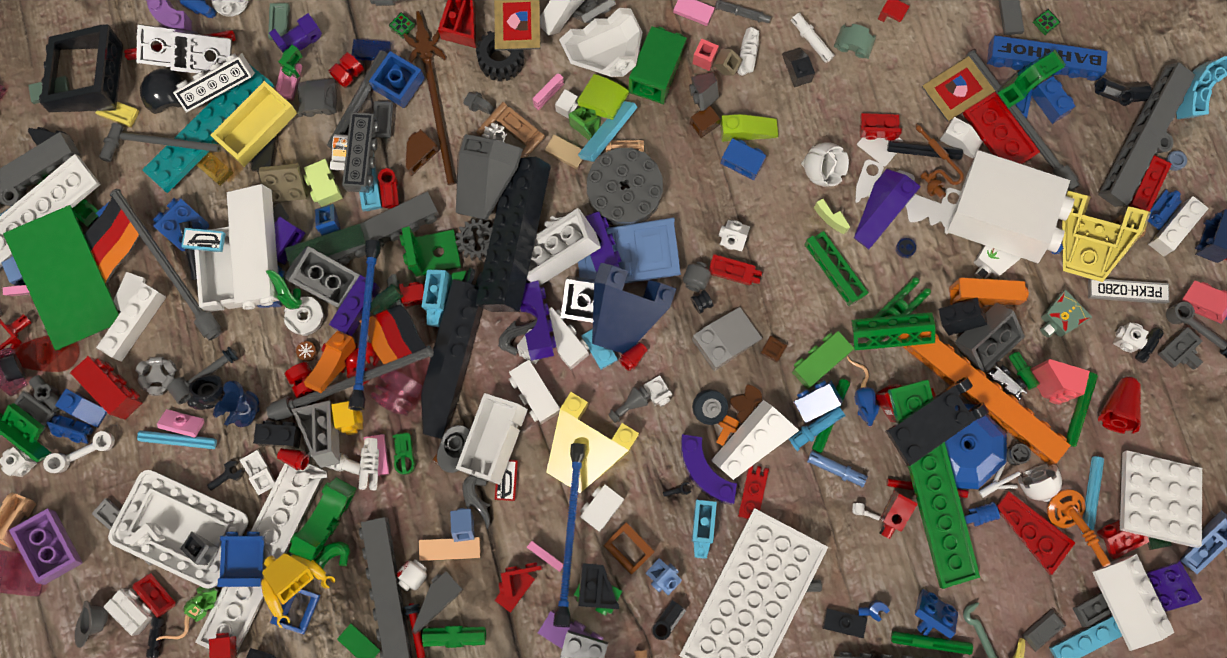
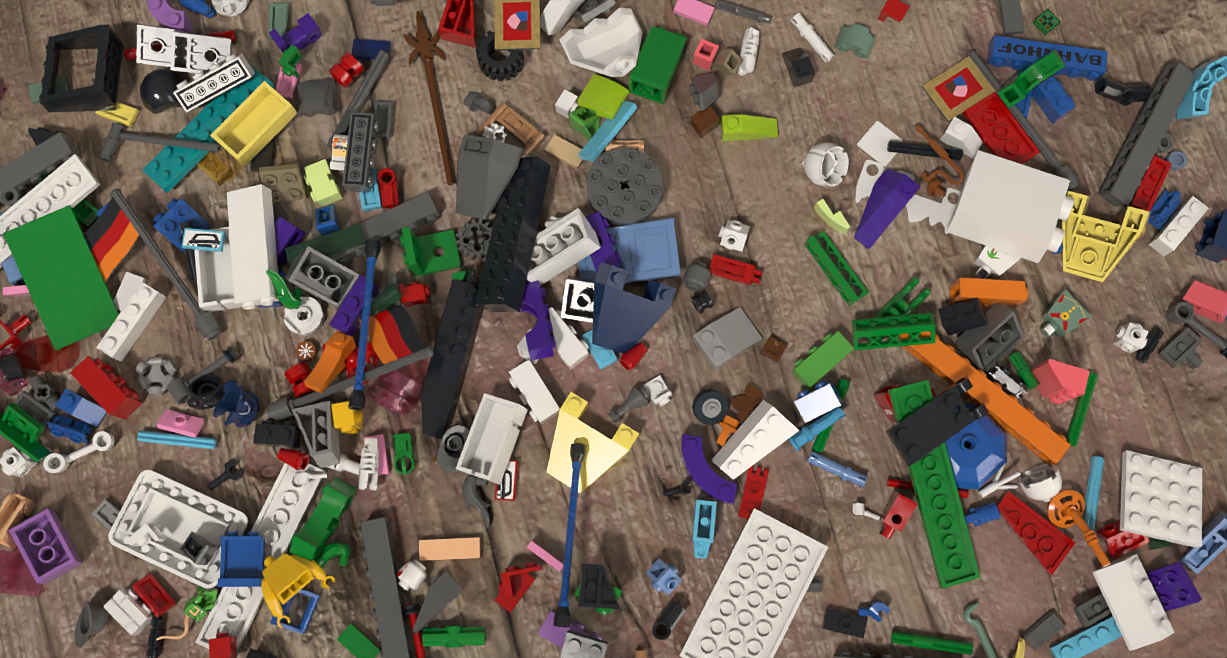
white slope [240,449,276,495] -> none
blue brick [369,51,425,108] -> none
tile [389,12,415,39] -> none
reddish brown slope [406,129,439,176] -> none
medium azure hinge [421,270,452,327] -> none
medium blue brick [450,508,475,542] -> none
dark grey piece [498,319,537,356] -> none
bright pink tile [533,73,564,110] -> none
white brick [580,485,624,532] -> none
dark orange tile [603,522,654,575] -> none
blue brick [720,138,766,180] -> none
blue animal [847,356,880,427] -> none
red bracket [860,113,902,141] -> none
clear blue tile [896,238,916,258] -> none
blue plate [915,589,958,639] -> none
dark grey wheel [1007,444,1031,465] -> none
tile [1088,279,1169,304] -> none
red cone [1098,377,1141,434] -> none

